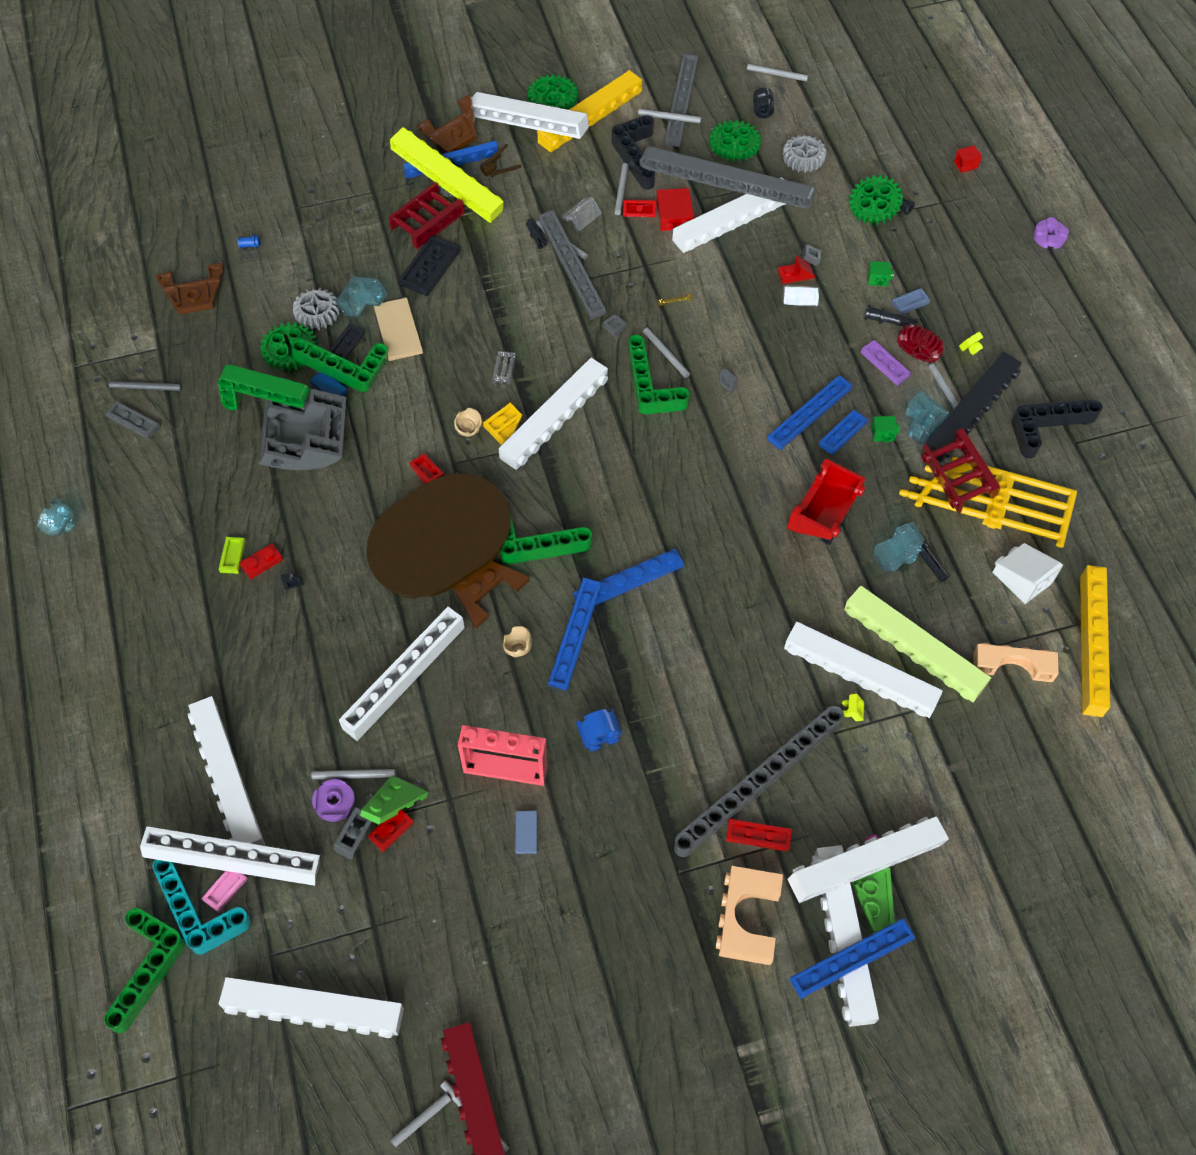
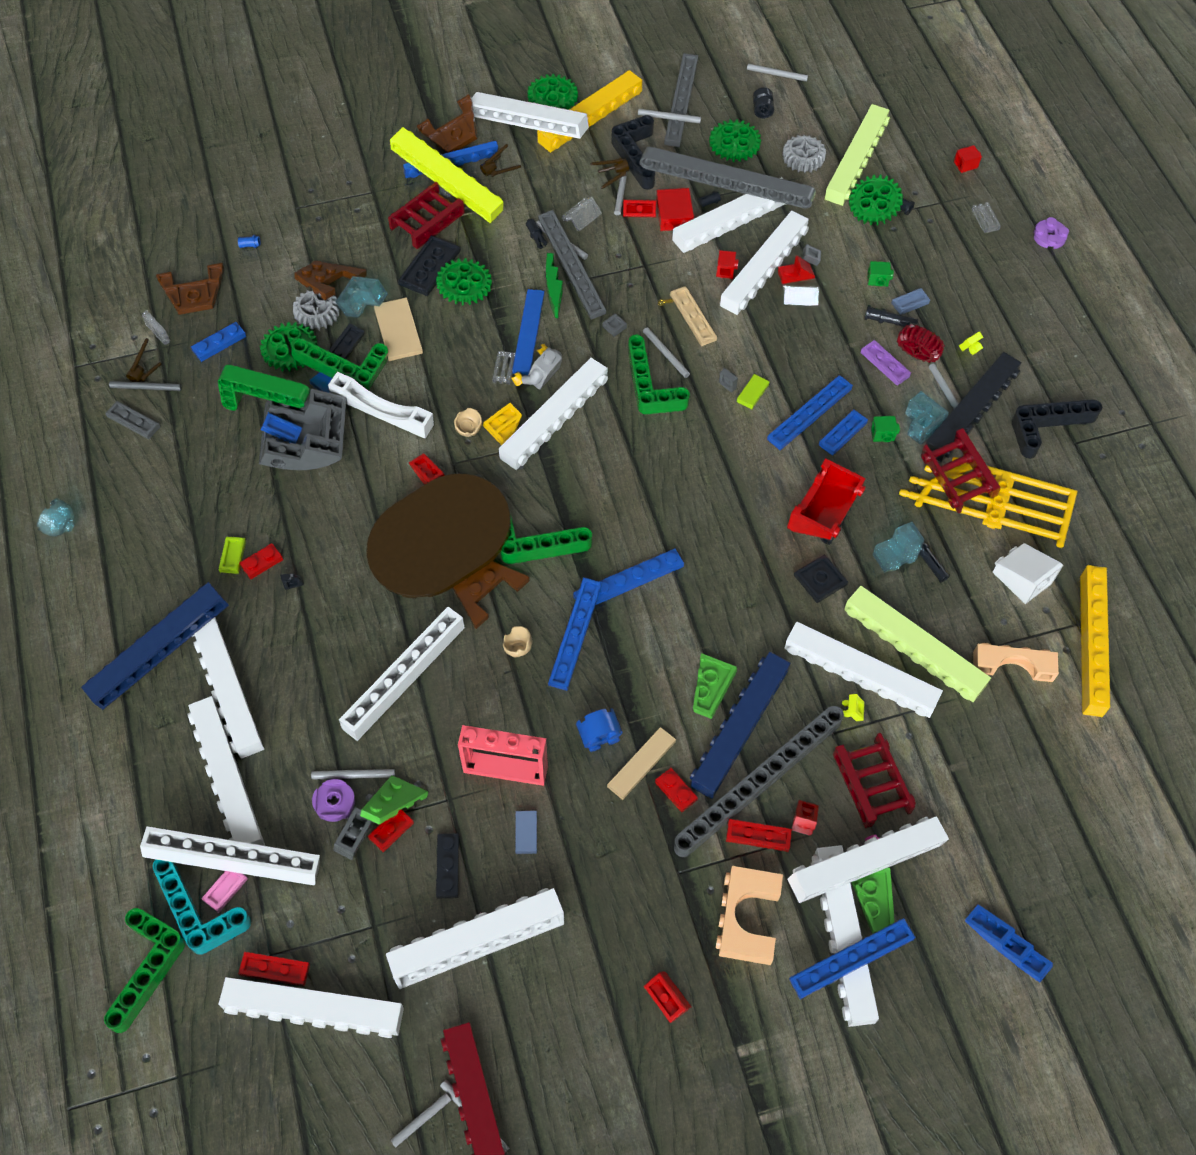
none -> dark blue brick [81,582,229,710]
none -> dark brown plant [126,338,162,382]
none -> clear tile [142,311,170,345]
none -> blue plate [191,322,246,362]
none -> white brick [192,617,264,759]
none -> red plate [238,952,310,986]
none -> blue tile [261,412,302,444]
none -> reddish brown wing [294,261,367,300]
none -> white arch [328,372,434,438]
none -> white brick [386,888,564,989]
none -> green gear [436,258,492,306]
none -> black plate [436,833,459,899]
none -> light grey torso [511,344,562,390]
none -> blue tile [512,289,545,376]
none -> green slope [546,253,563,318]
none -> dark brown plant [590,158,629,189]
none -> tan tile [607,727,676,800]
none -> red slope [644,971,691,1023]
none -> red plate [655,768,698,813]
none -> tan tile [670,286,717,346]
none -> dark blue brick [690,652,791,799]
none -> bright green wing [693,653,737,719]
none -> black pin [699,191,721,208]
none -> red brick [716,250,739,279]
none -> white brick [720,210,809,315]
none -> lime tile [737,374,770,409]
none -> red slope [792,800,819,835]
none -> black plate [794,554,848,603]
none -> yellowish green brick [825,104,890,206]
none -> dark red fence [833,733,916,829]
none -> blue slope [965,904,1053,983]
none -> clear tile [972,202,1001,233]

